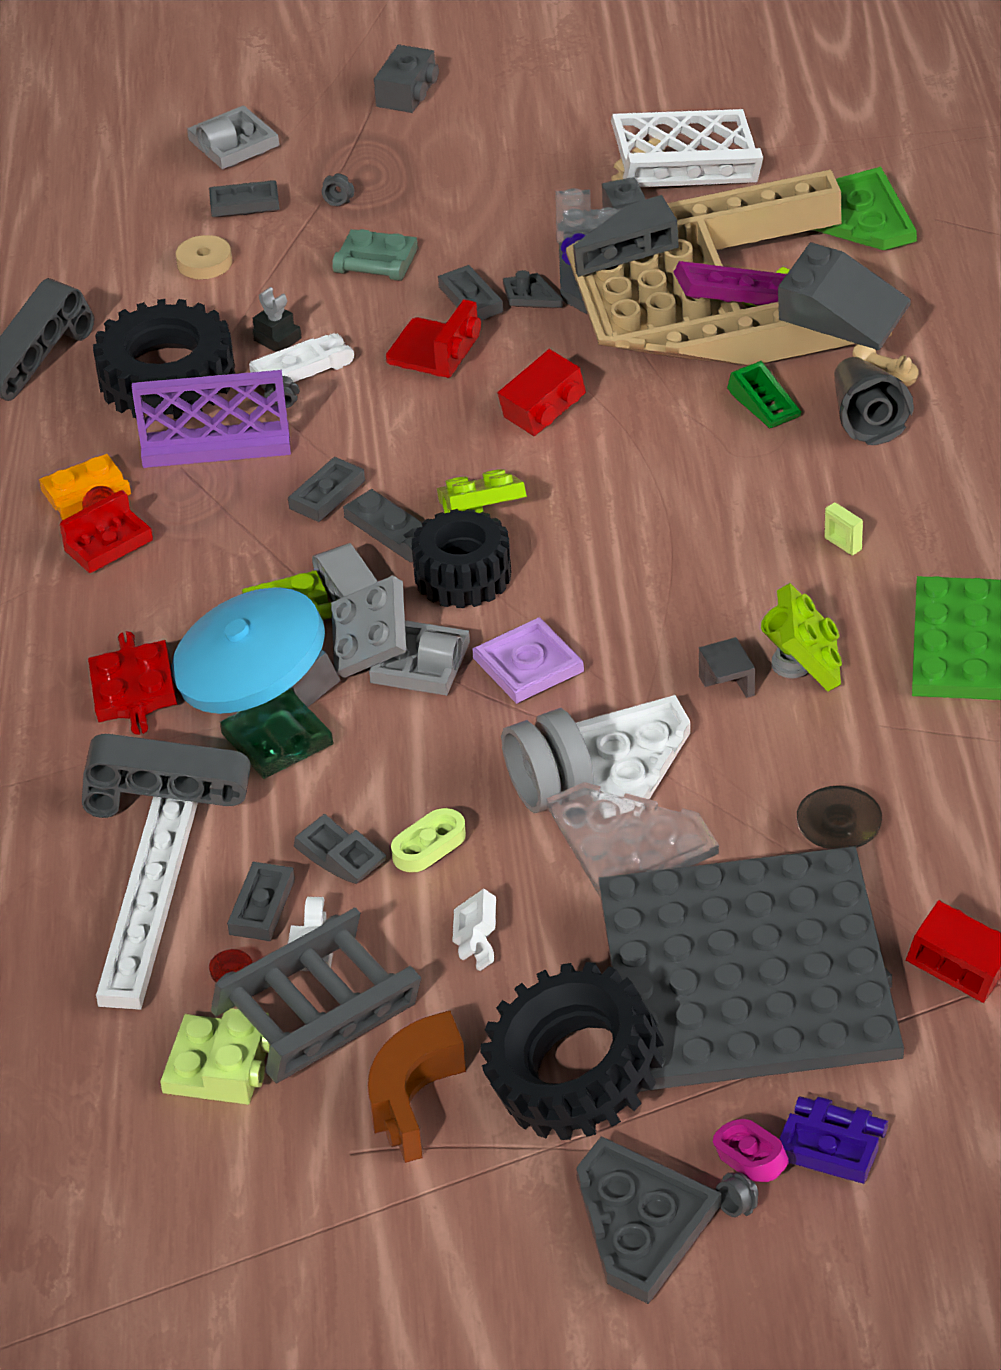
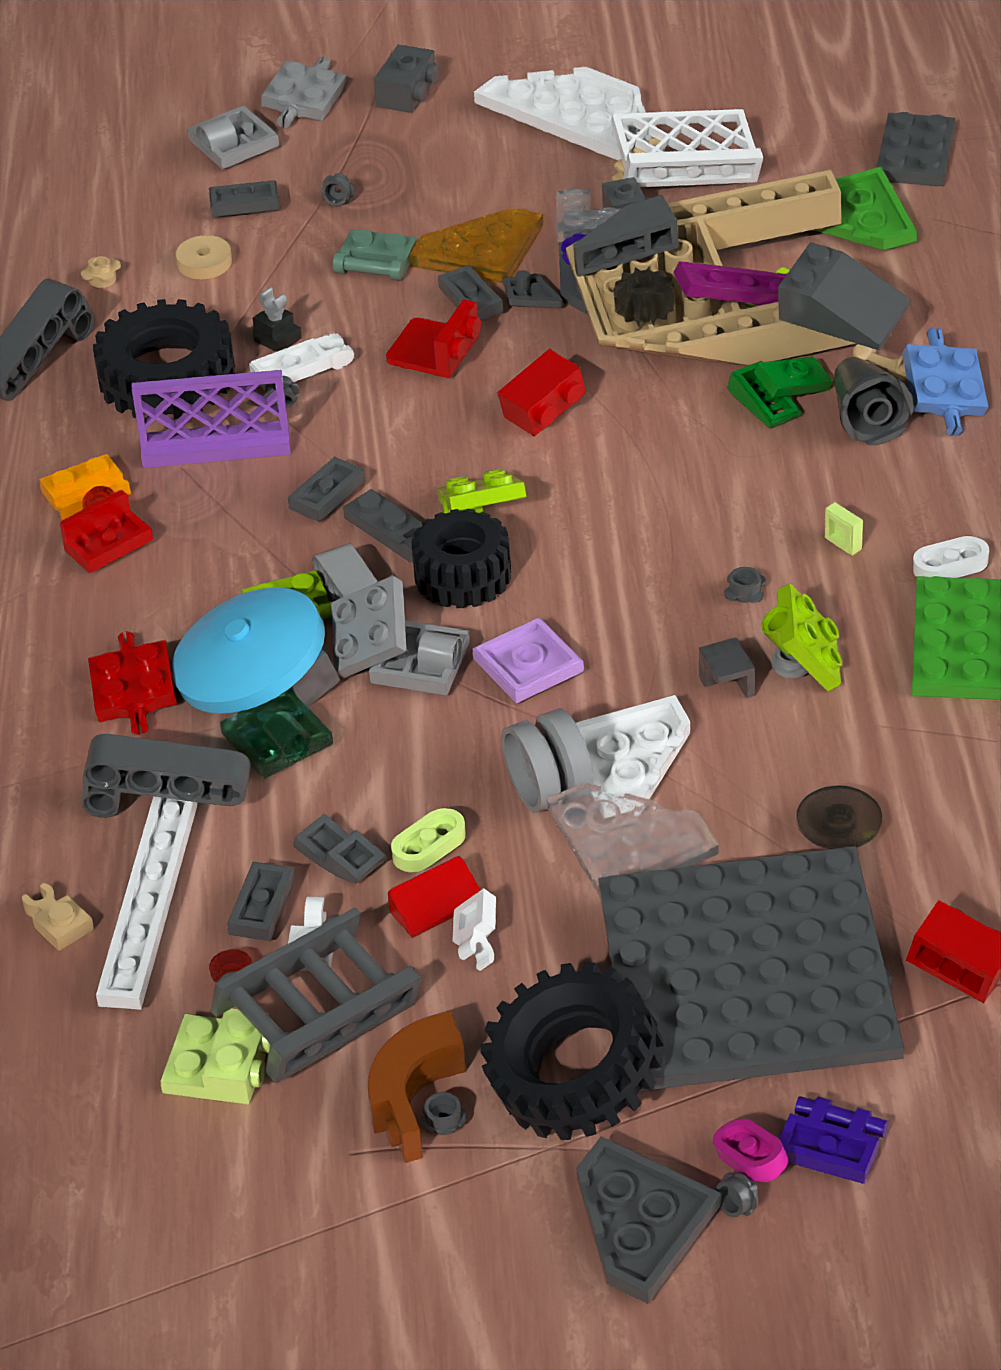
none -> tan plate [22,883,94,951]
none -> tan plate [81,256,121,288]
none -> light grey plate [261,56,346,128]
none -> red slope [388,856,481,938]
none -> clear yellow plate [409,208,543,283]
none -> dark grey plate [421,1092,466,1135]
none -> white plate [474,67,653,160]
none -> clear smoke gear [614,266,675,326]
none -> dark grey plate [724,567,766,603]
none -> green plate [754,356,833,398]
none -> dark grey plate [876,112,955,187]
none -> medium blue plate [902,327,988,436]
none -> white plate [913,536,989,578]

